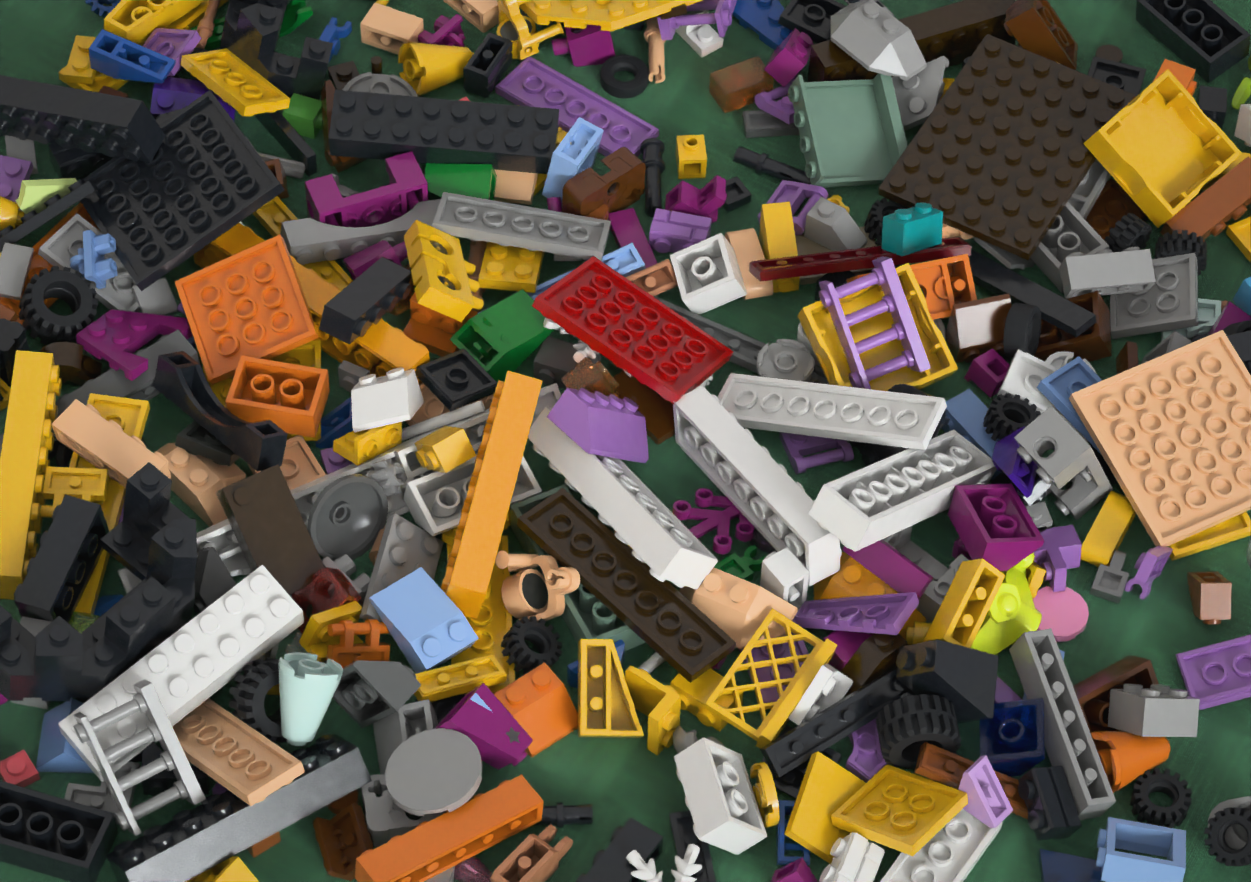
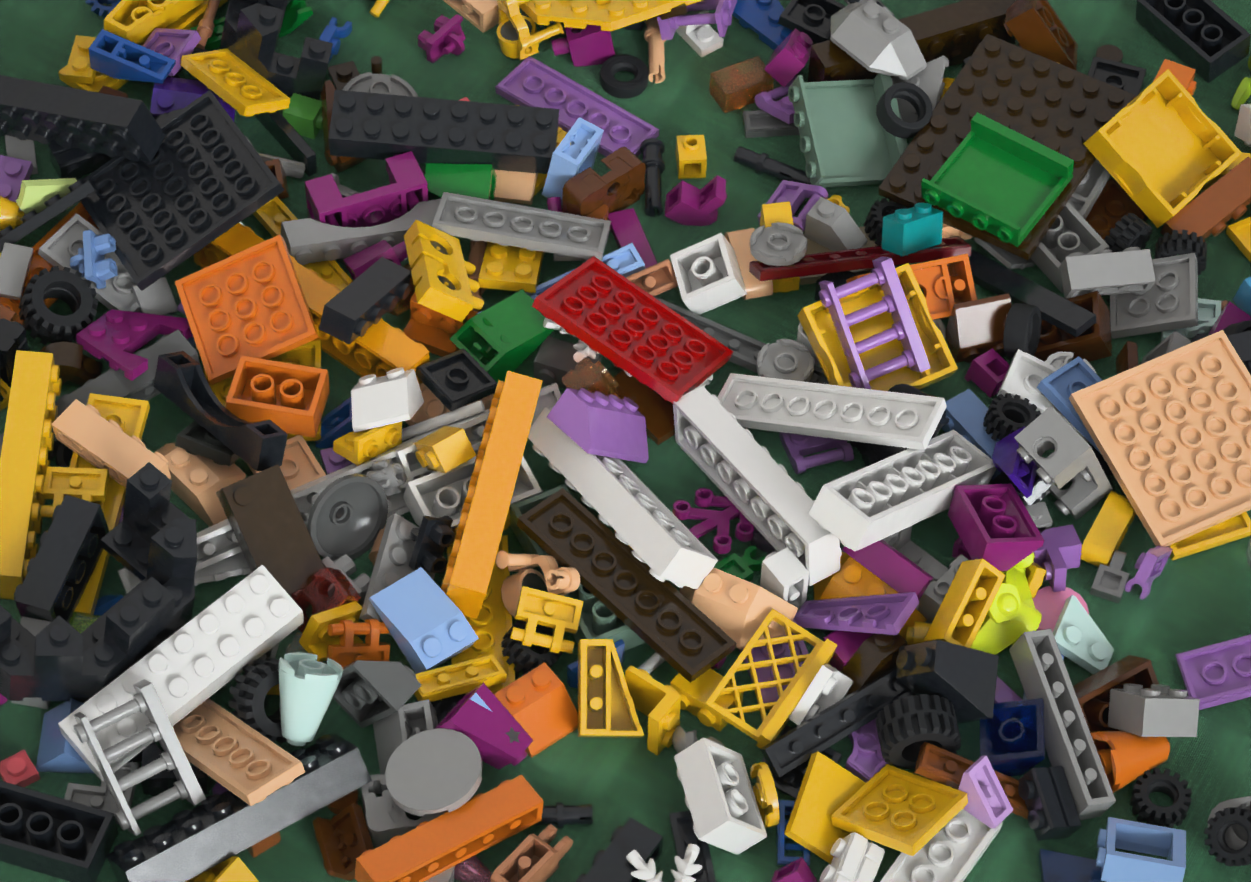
dark grey slope [193,547,236,614] -> none
light grey plate [338,360,370,392] -> none
light nougat brick [360,2,424,55] -> none
yellow cone [398,42,474,96] -> none
black brick [463,33,512,98] -> none
medium lavender brick [649,208,712,253] -> none
black plate [722,176,752,212] -> none
slope [1187,571,1232,625] -> none
black brick [1196,85,1227,130] -> none
none -> black hips [409,516,456,573]
none -> yellow plate [510,586,584,654]
none -> light grey tile [750,222,807,266]
none -> black tyre [876,82,932,138]
none -> green panel [921,112,1074,247]
none -> light aqua wing [1053,595,1114,675]

